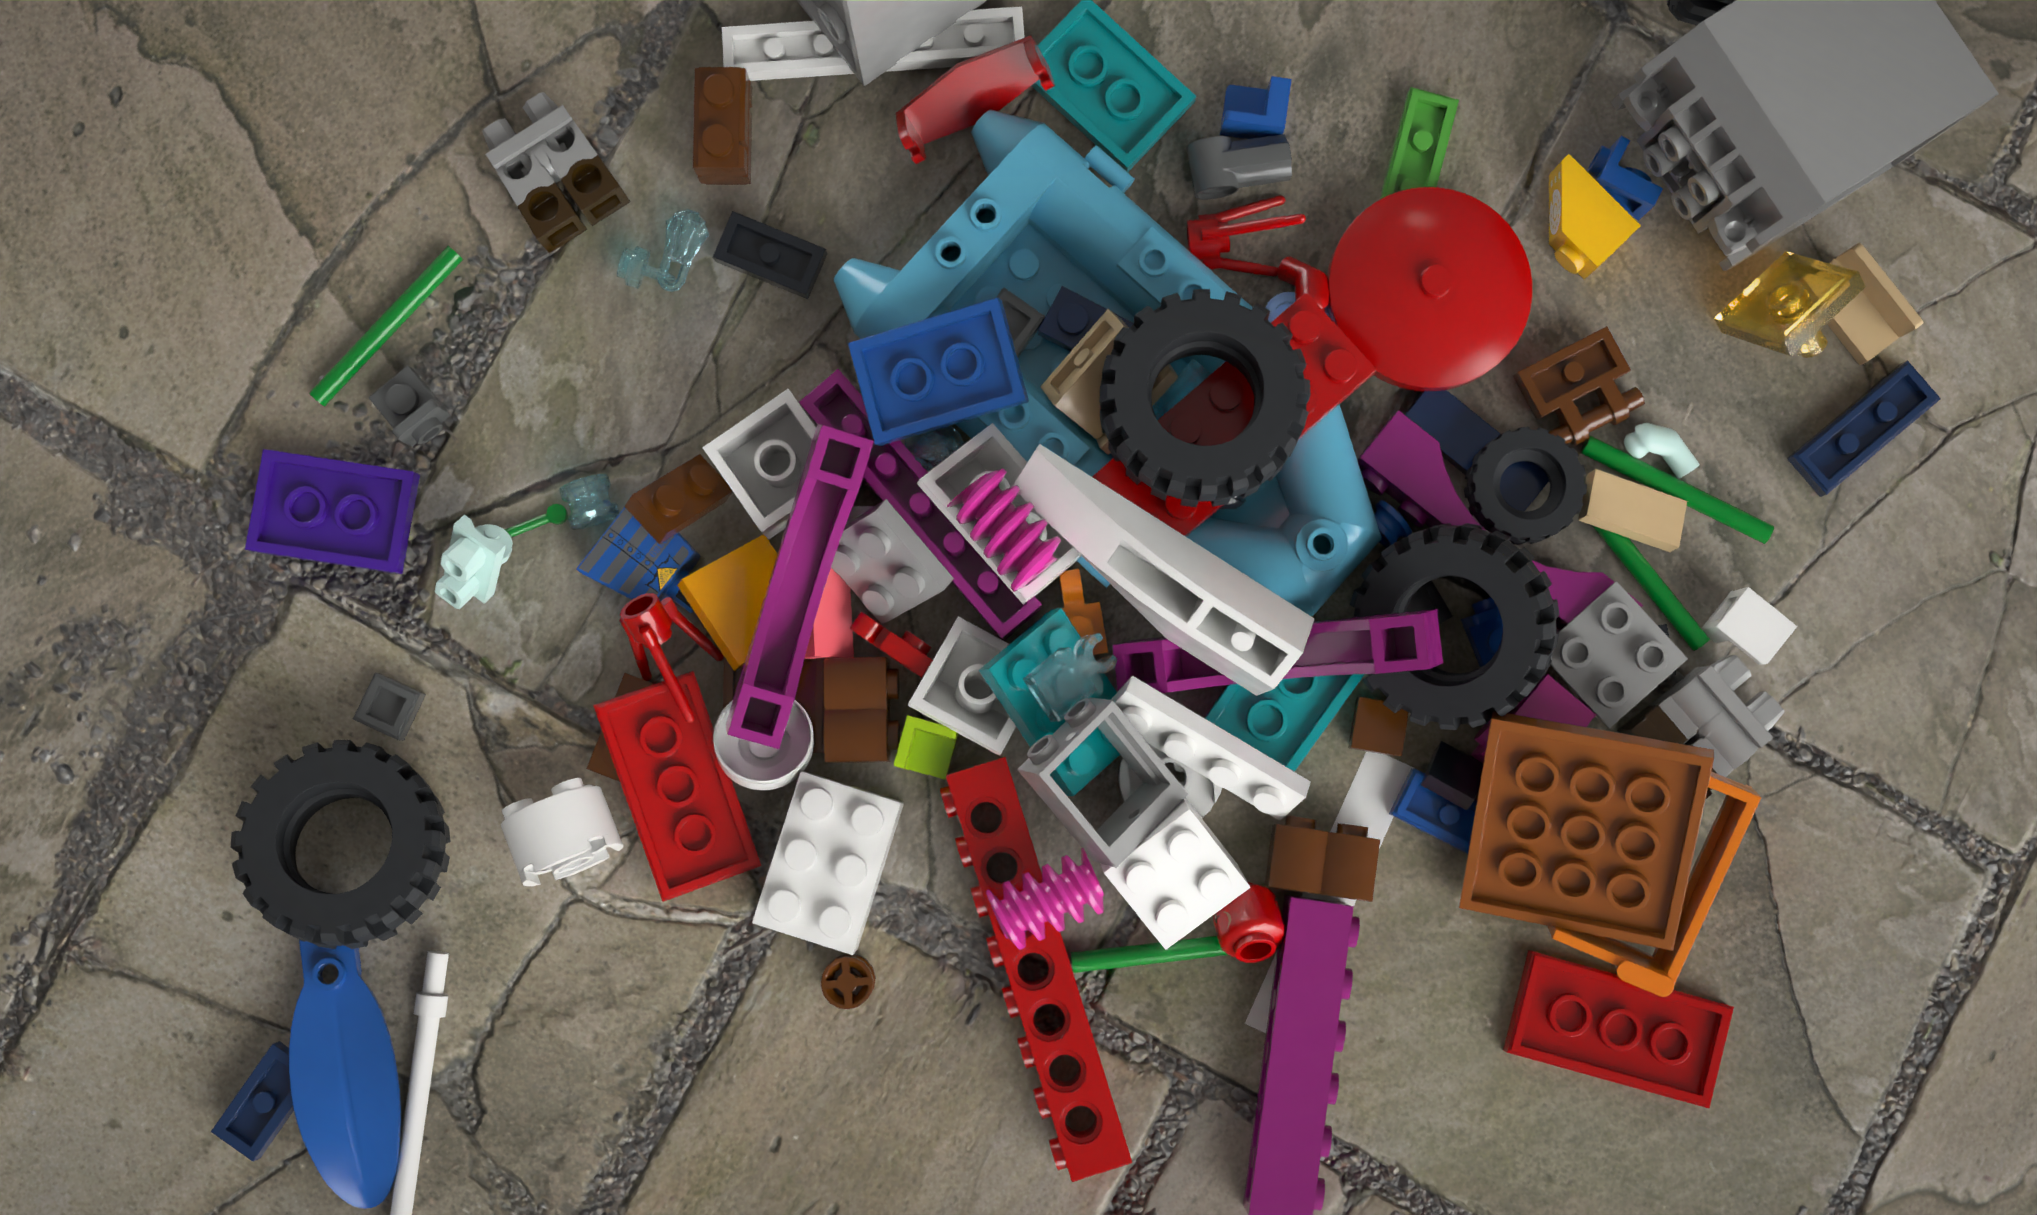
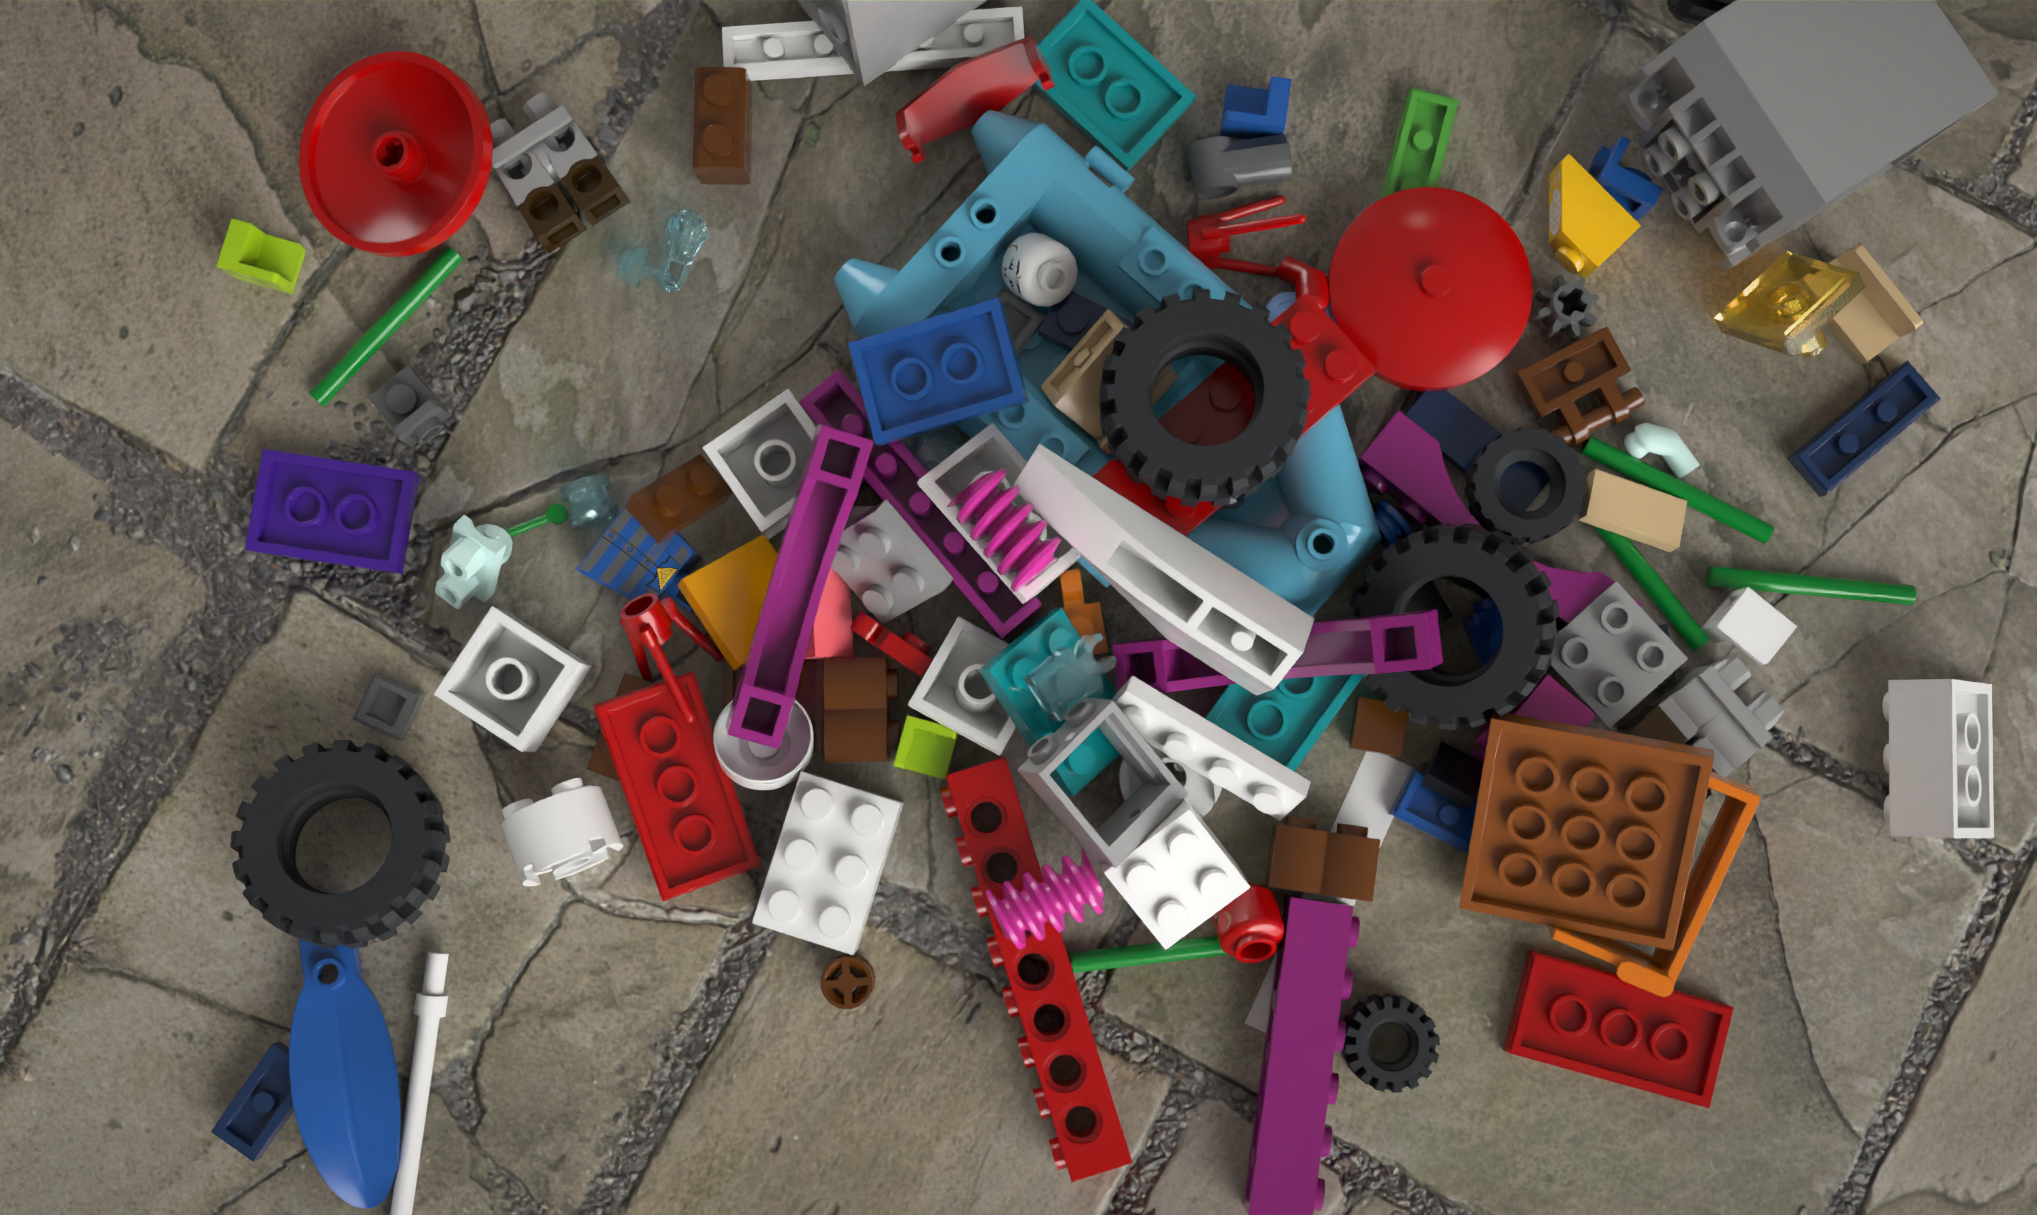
black plate [713,211,827,299] -> none
none -> lime panel [216,218,306,295]
none -> red dish [299,51,493,257]
none -> white brick [434,606,592,752]
none -> white head [1001,233,1078,307]
none -> black tyre [1341,993,1440,1093]
none -> dark grey gear [1532,275,1600,340]
none -> green bar [1705,566,1916,605]
none -> white slope [1883,679,1994,838]

